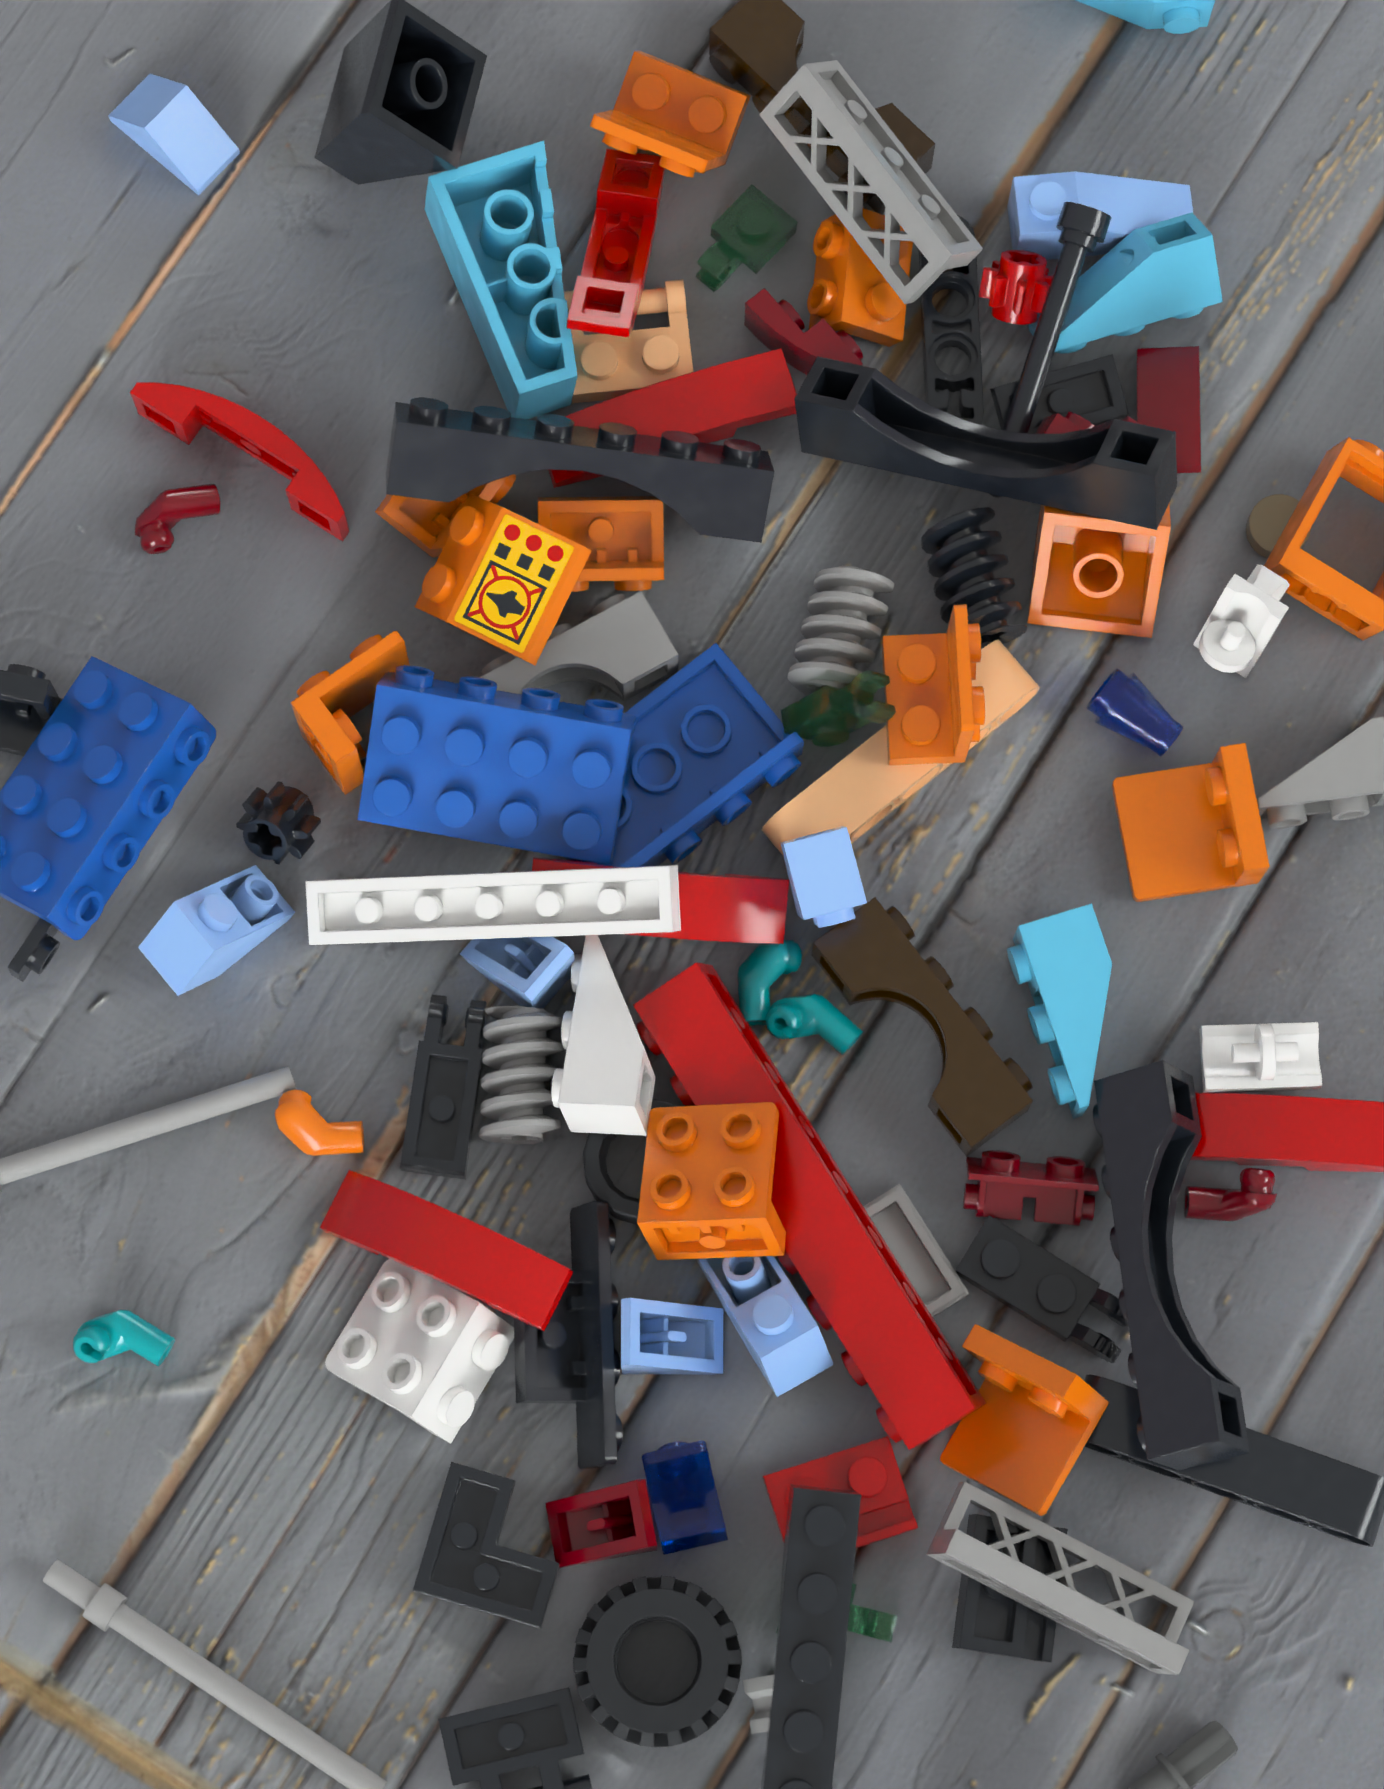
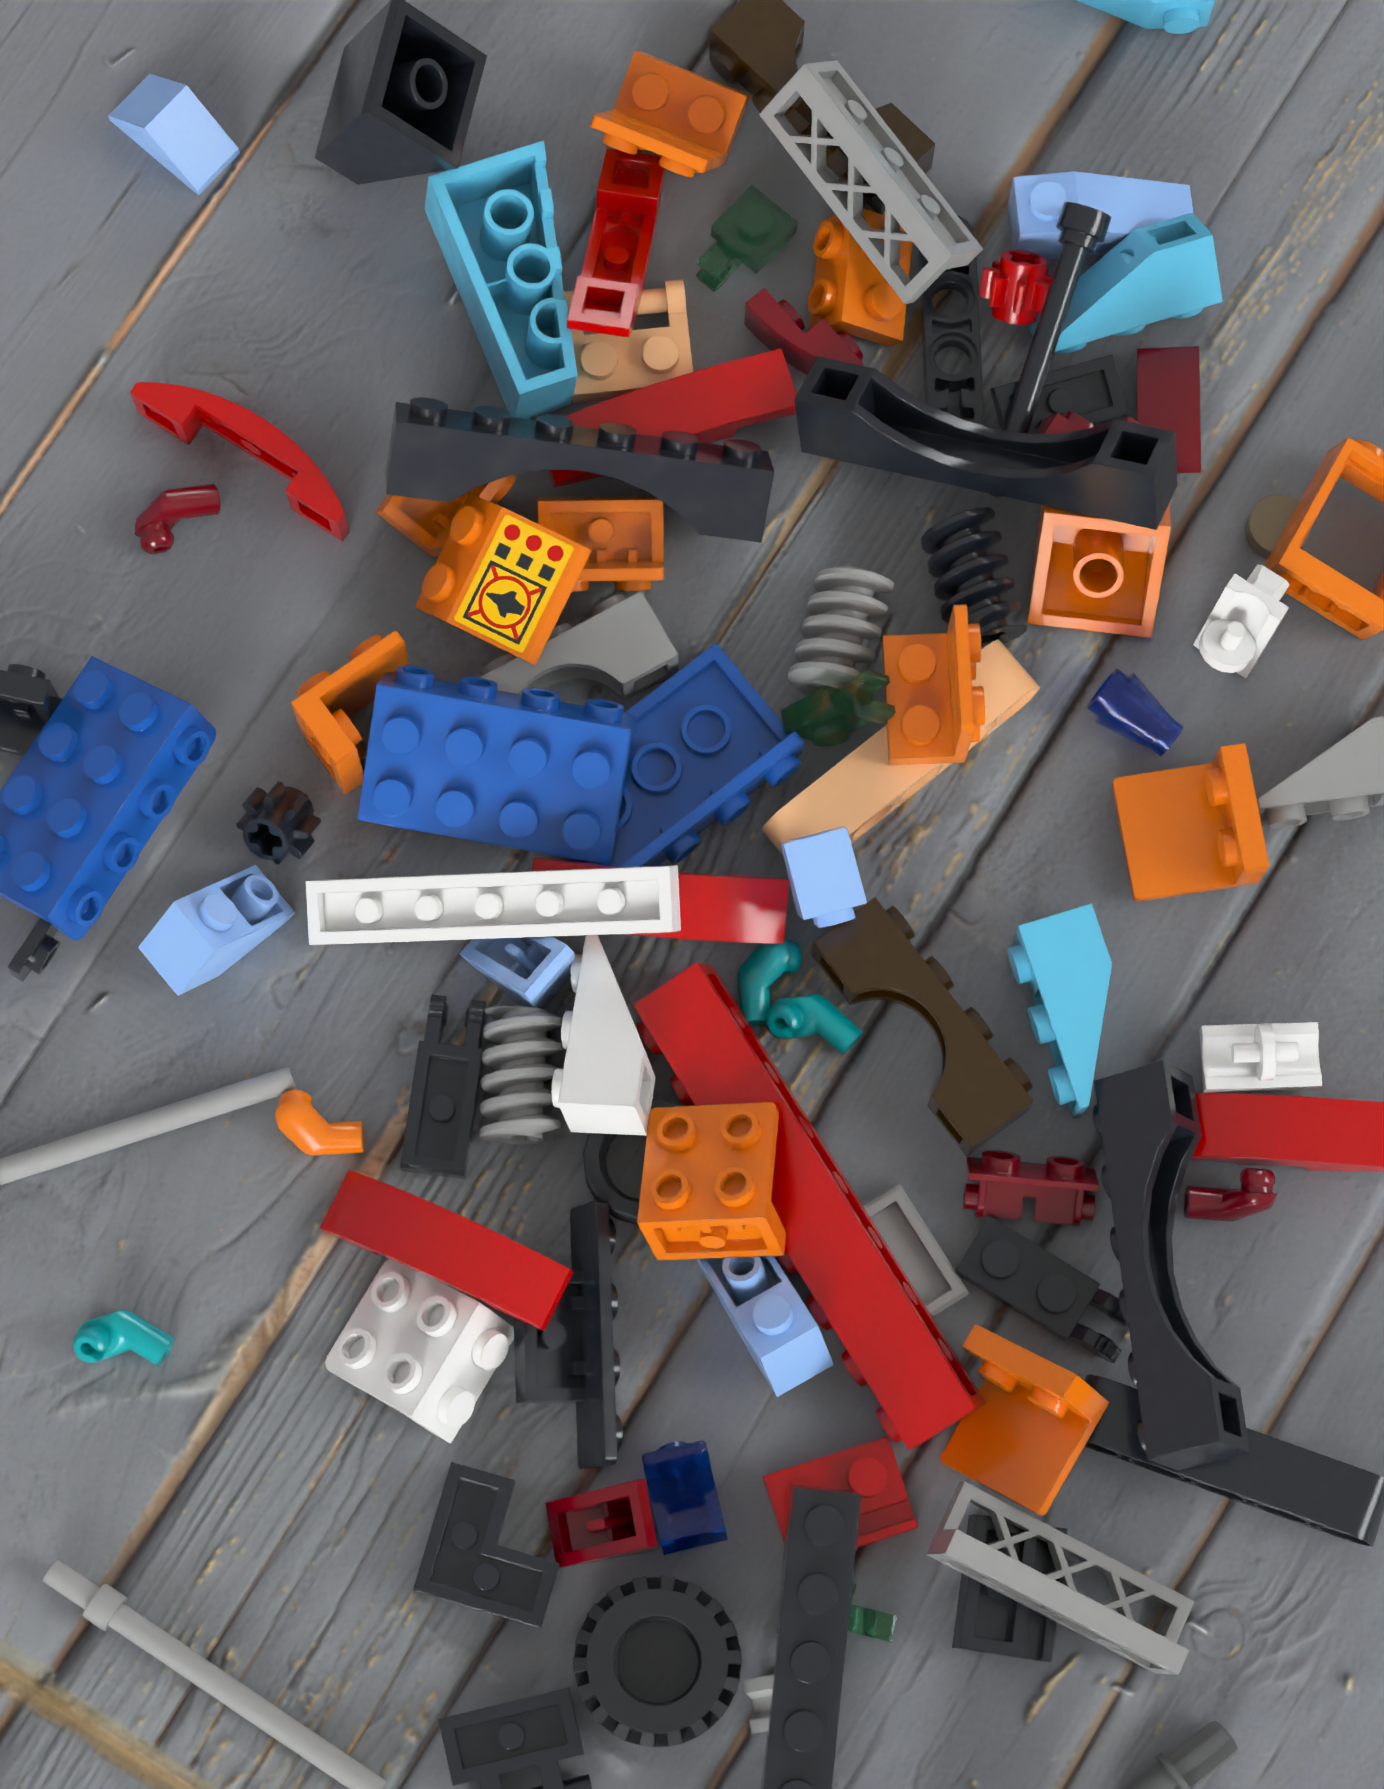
light blue slope [621,1298,723,1375] -> none

